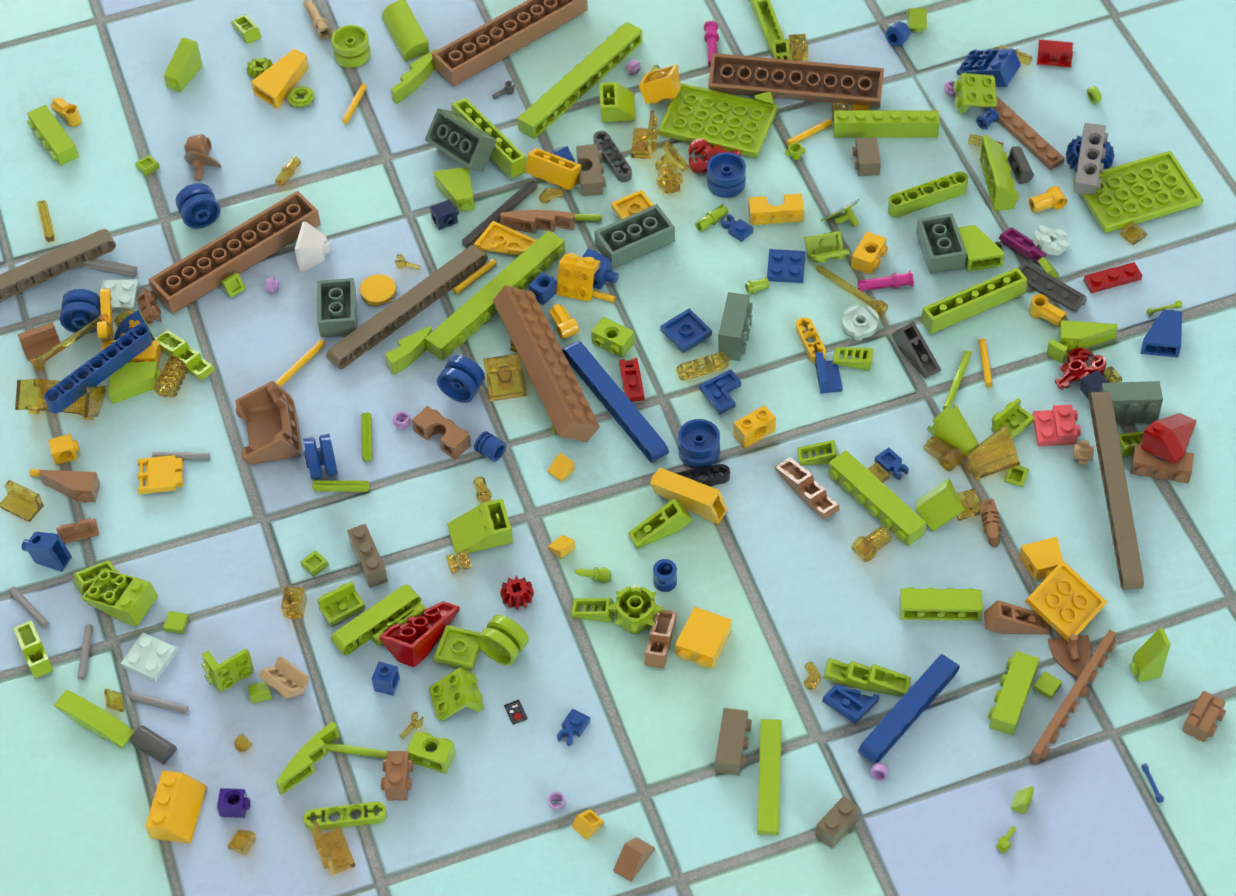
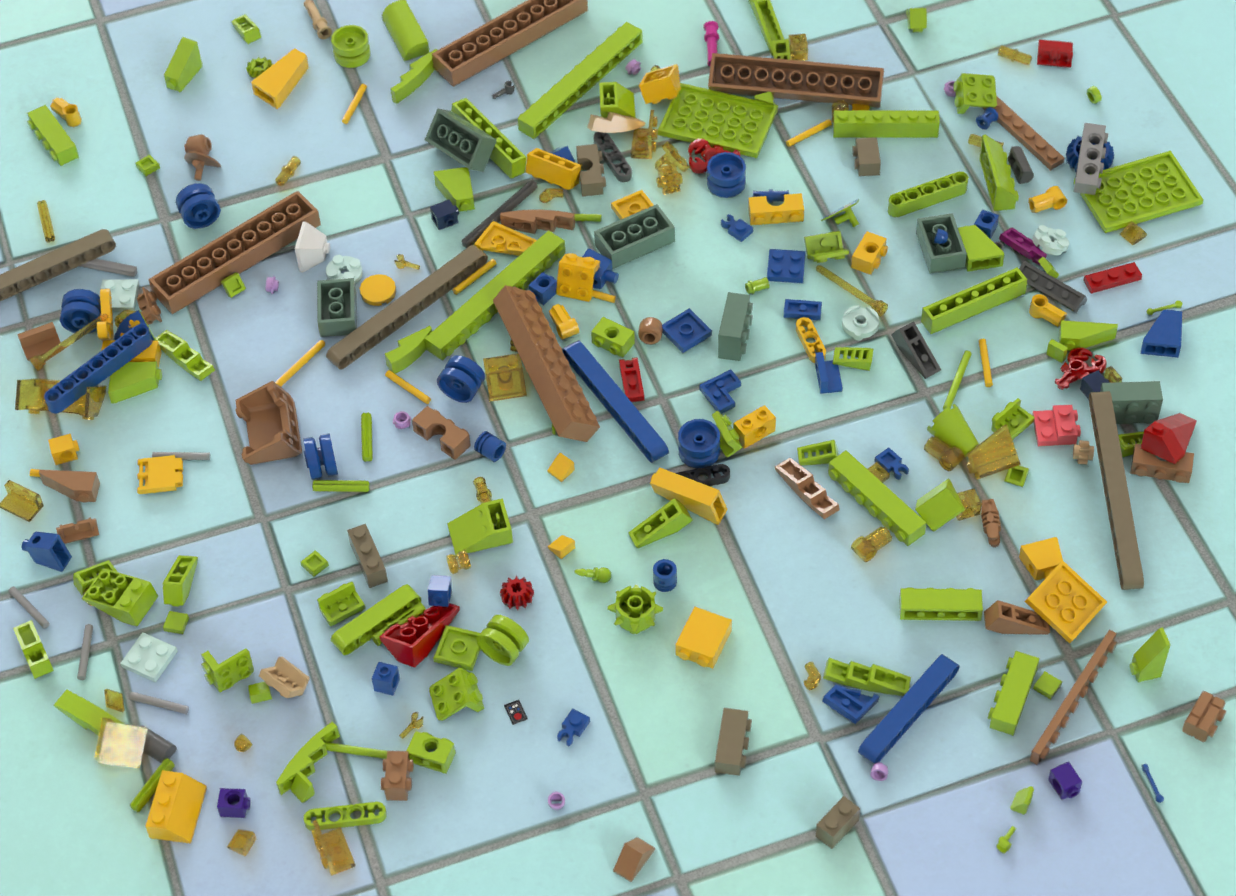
clear yellow piece [154,357,189,397] -> none
clear yellow brick [281,587,307,619] -> none
lime gear [287,86,315,108] -> none
lime slope [570,598,614,622] -> none
yellow slope [572,809,605,839] -> none
medium nougat slope [644,610,677,669] -> none
clear yellow beam [676,352,730,381] -> none
lime pin [695,204,729,232] -> none
lime tile [757,719,782,835] -> none
lime plate [785,142,806,160] -> none
dark pink pin [857,270,914,292] -> none
blue head [885,21,910,47] -> none
blue slope [956,48,1021,87] -> none
medium nougat shield [1048,634,1091,678] -> none
none -> clear yellow bracket [94,717,148,768]
none -> lime axle [130,758,175,812]
none -> lime slope [163,555,198,606]
none -> lime slope [291,771,315,803]
none -> light aqua plate [326,255,363,284]
none -> yellow bar [385,370,431,404]
none -> blue brick [428,575,452,607]
none -> tan slope [587,112,645,133]
none -> medium nougat head [638,317,663,345]
none -> lime bracket [712,411,743,458]
none -> blue pin [753,189,789,203]
none -> blue plate [784,299,822,321]
none -> blue hinge [934,229,948,244]
none -> blue brick [974,209,999,239]
none -> dark purple brick [1048,761,1082,800]

